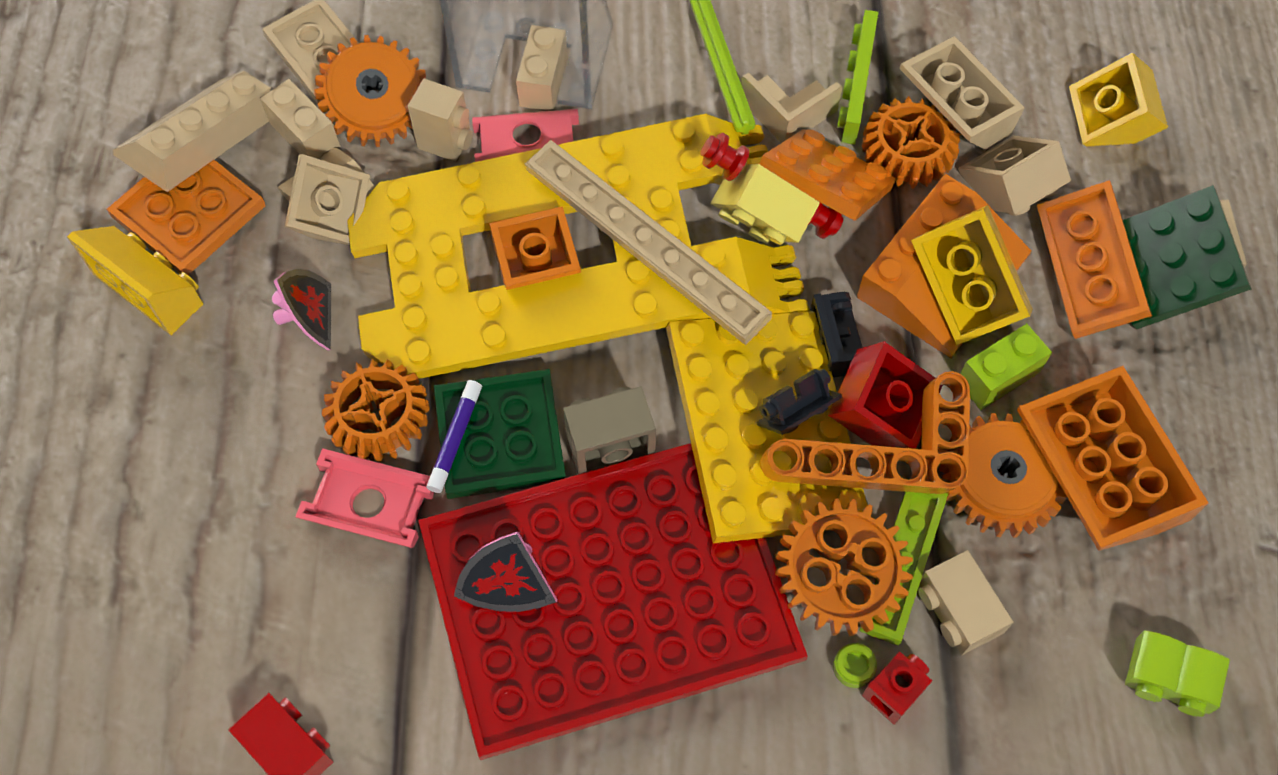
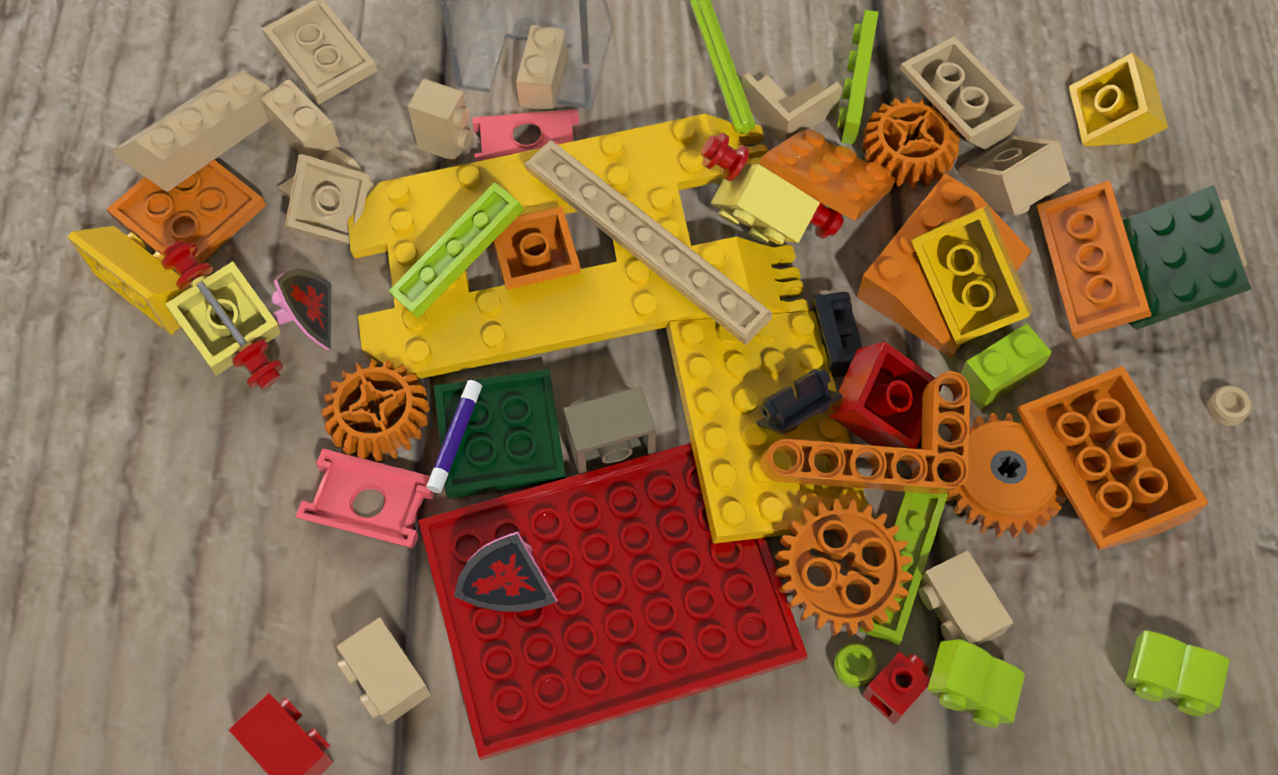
orange gear [314,35,426,147] -> none
none -> light yellow brick [161,240,283,390]
none -> tan brick [336,617,431,725]
none -> lime plate [389,182,524,319]
none -> lime brick [928,639,1025,728]
none -> tan tile [1208,385,1252,426]

